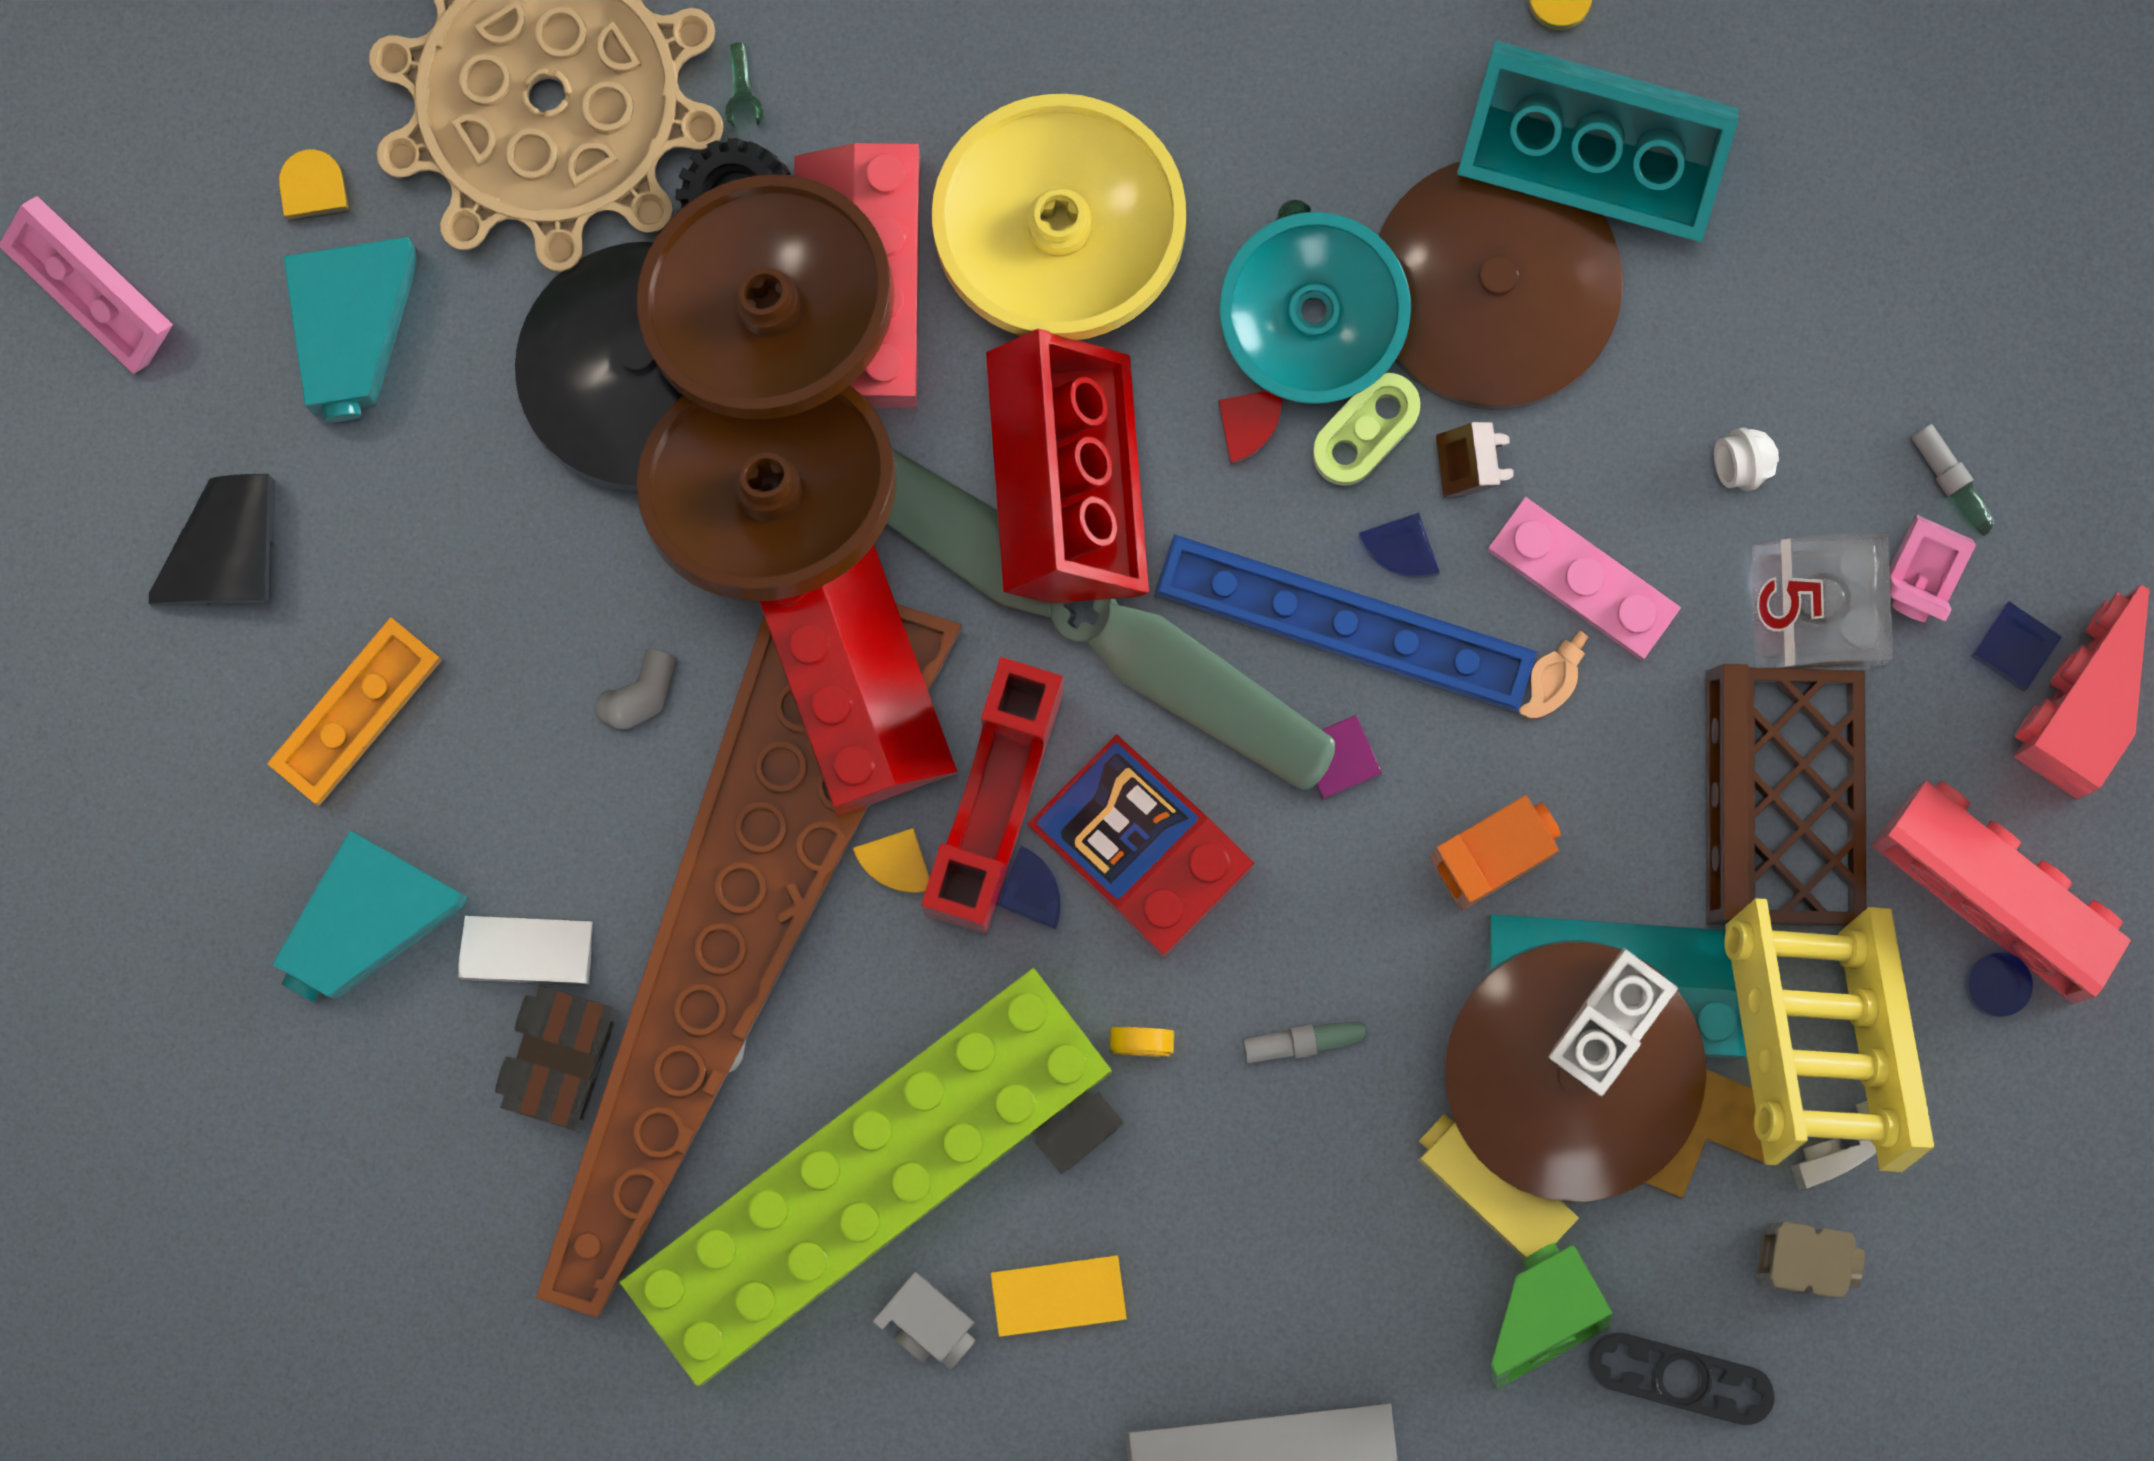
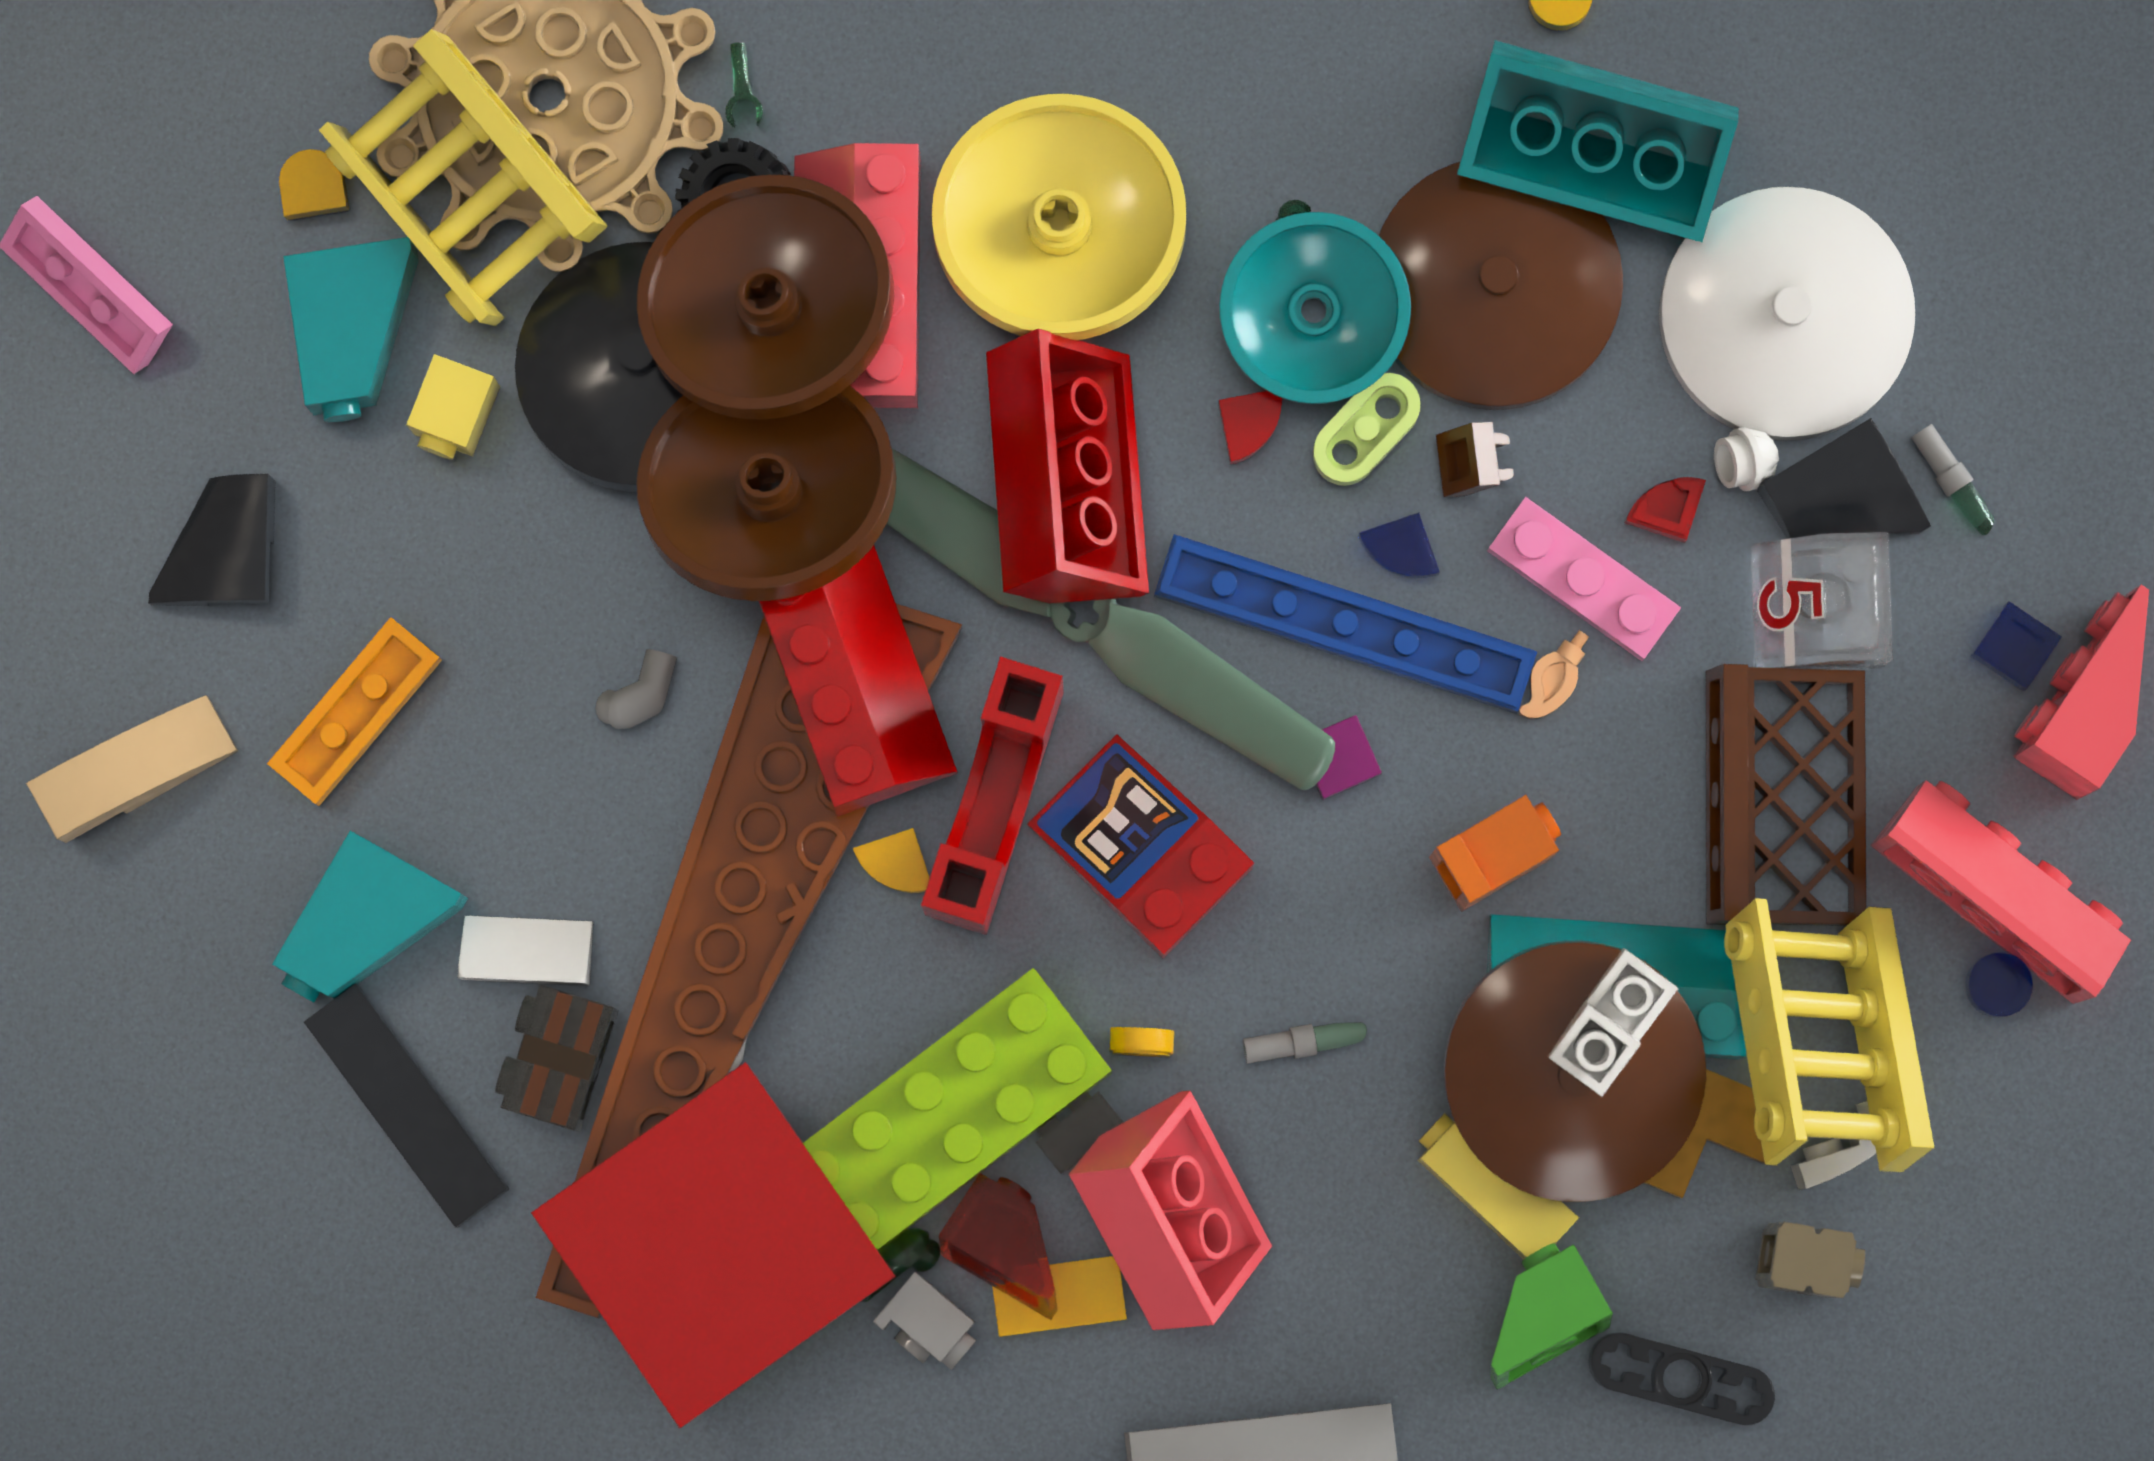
clear blue tile [997,846,1061,930] -> none
bright pink bracket [1882,514,1976,622] -> none
none -> tan slope [26,695,238,843]
none -> black tile [304,984,509,1228]
none -> light yellow fence [319,29,608,326]
none -> light yellow brick [406,354,500,460]
none -> red tile [531,1062,896,1428]
none -> clear green arm [862,1228,941,1302]
none -> clear red slope [938,1173,1058,1320]
none -> coral slope [1069,1090,1272,1330]
none -> red tile [1624,477,1706,543]
none -> white dish [1659,187,1915,441]
none -> black slope [1757,418,1931,544]

